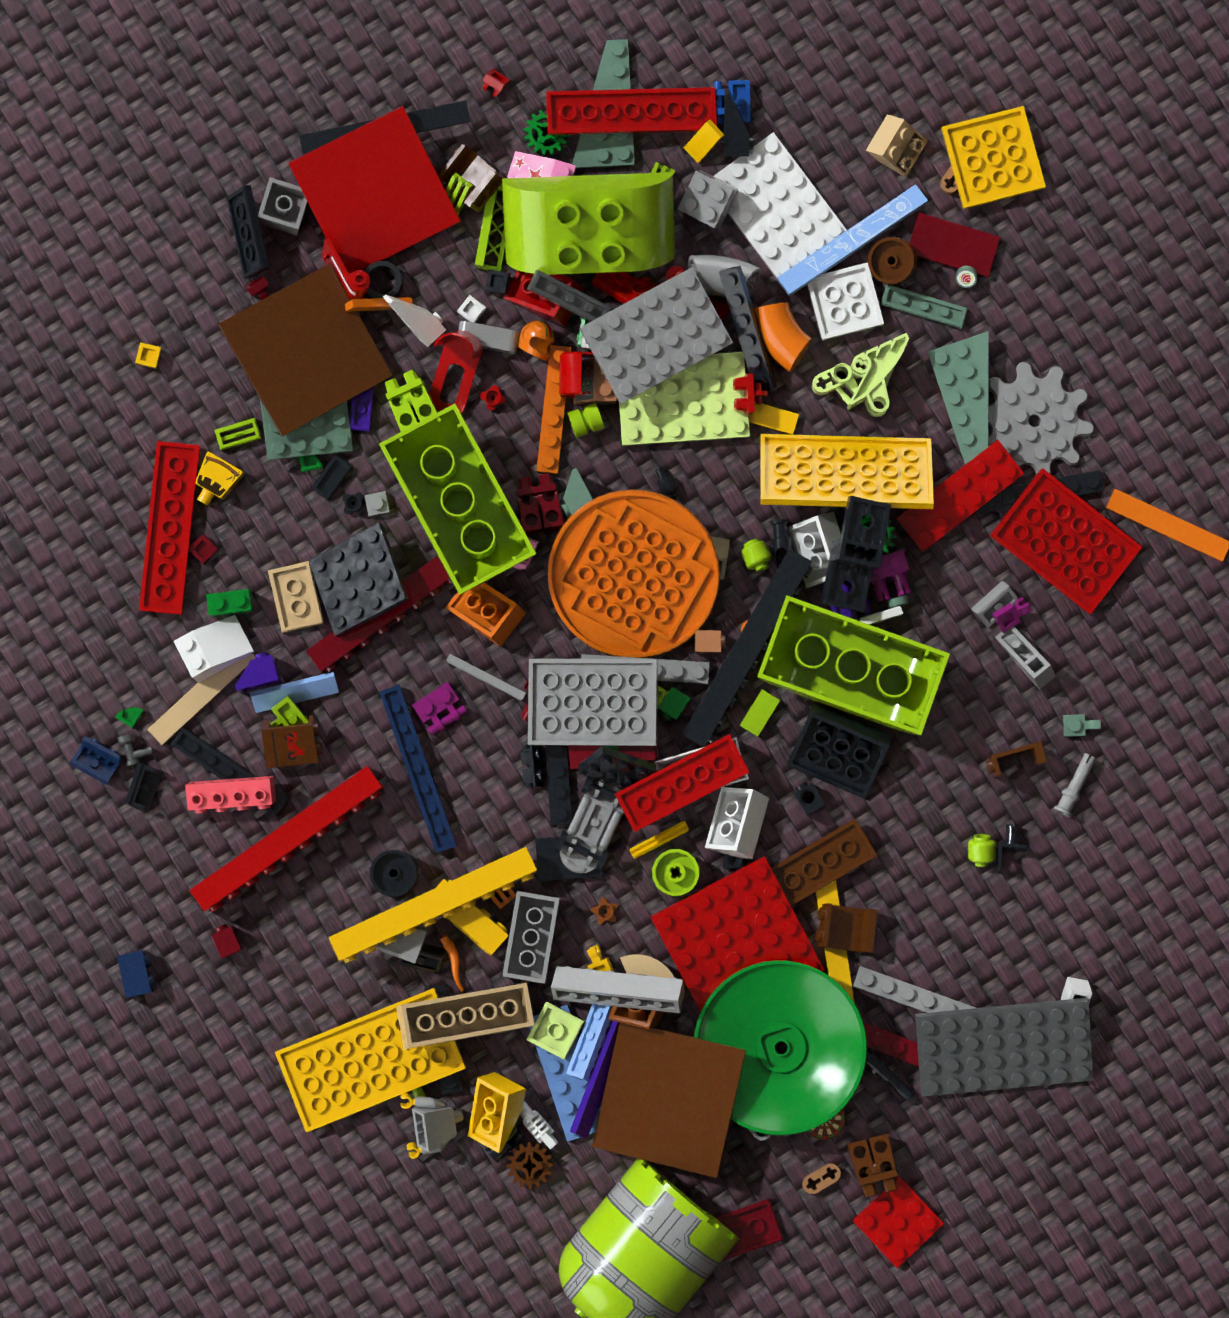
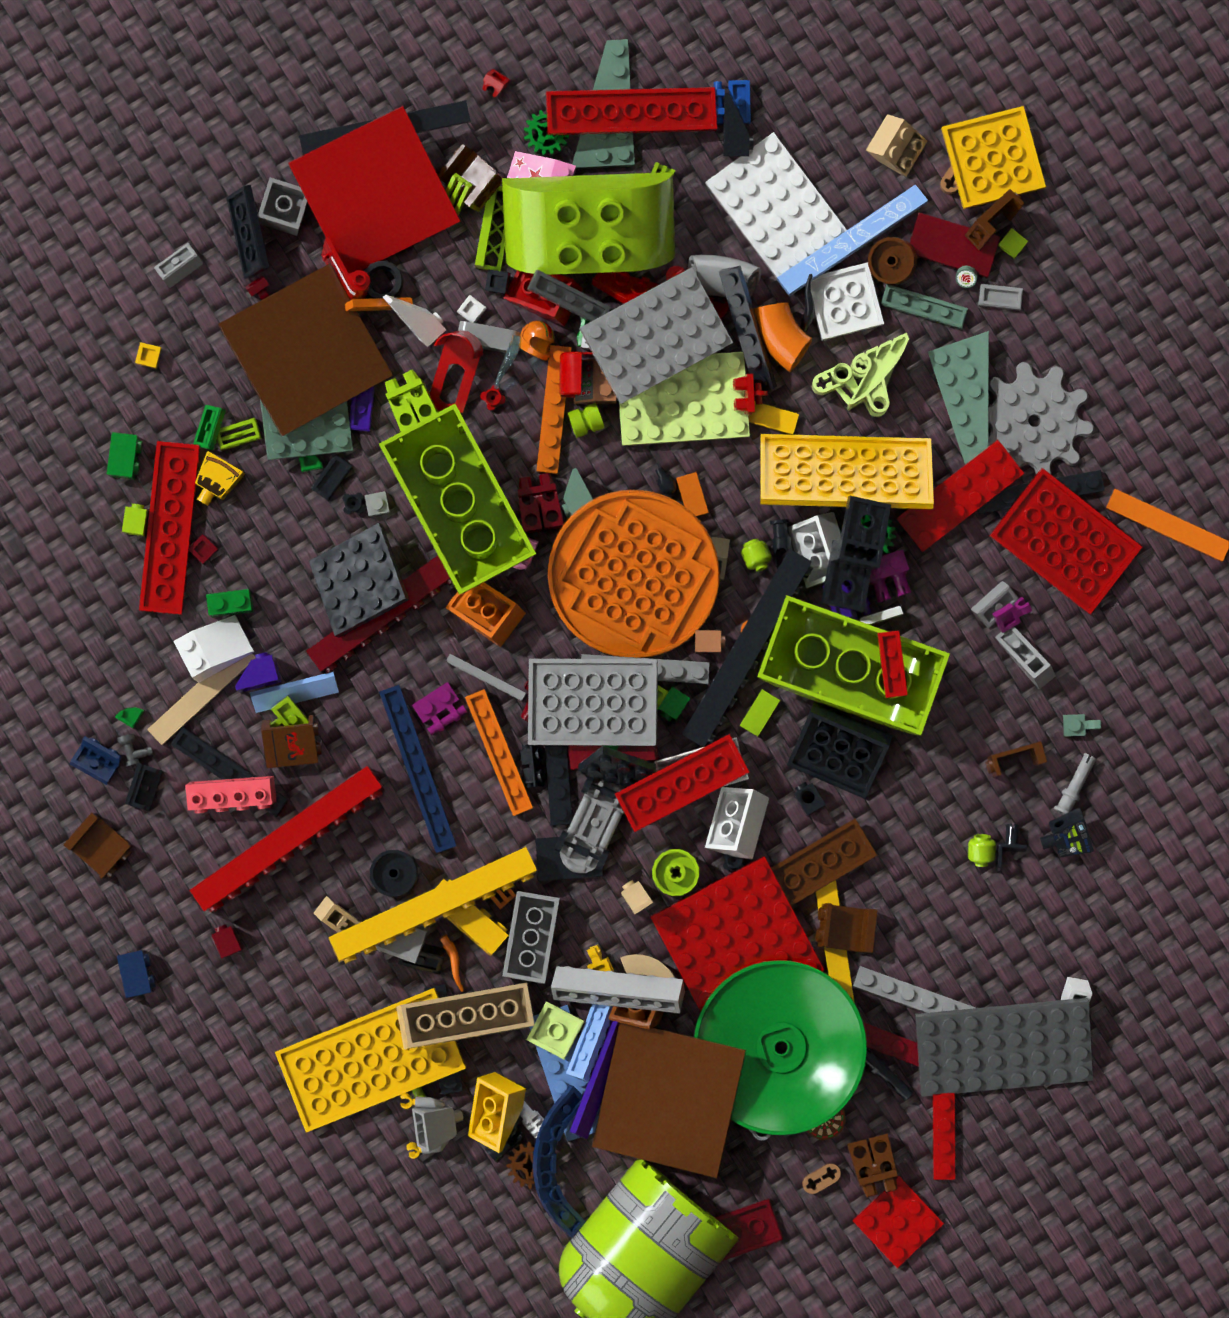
tan tile [268,561,324,633] -> none
dark orange plate [591,897,618,925] -> none
yellow axle [630,821,689,859] -> none
light grey brick [678,170,739,228] -> none
yellow tile [684,120,724,163] -> none
sand green tile [886,595,909,608] -> none
none -> reddish brown panel [64,812,133,879]
none -> green brick [107,432,143,480]
none -> lime brick [122,504,149,537]
none -> light grey slope [154,243,203,288]
none -> green tile [193,405,226,451]
none -> tan slope [314,896,370,955]
none -> orange plate [465,689,533,816]
none -> clear light blue animal [494,335,521,389]
none -> dark blue plate [533,1085,586,1238]
none -> tan slope [621,880,653,914]
none -> orange tile [676,472,709,517]
none -> black animal [800,274,815,332]
none -> red plate [877,631,907,698]
none -> red plate [932,1093,955,1180]
none -> reddish brown panel [964,189,1024,250]
none -> light grey tile [978,284,1023,311]
none -> lime tile [998,228,1028,259]
none -> torso [1040,808,1094,857]

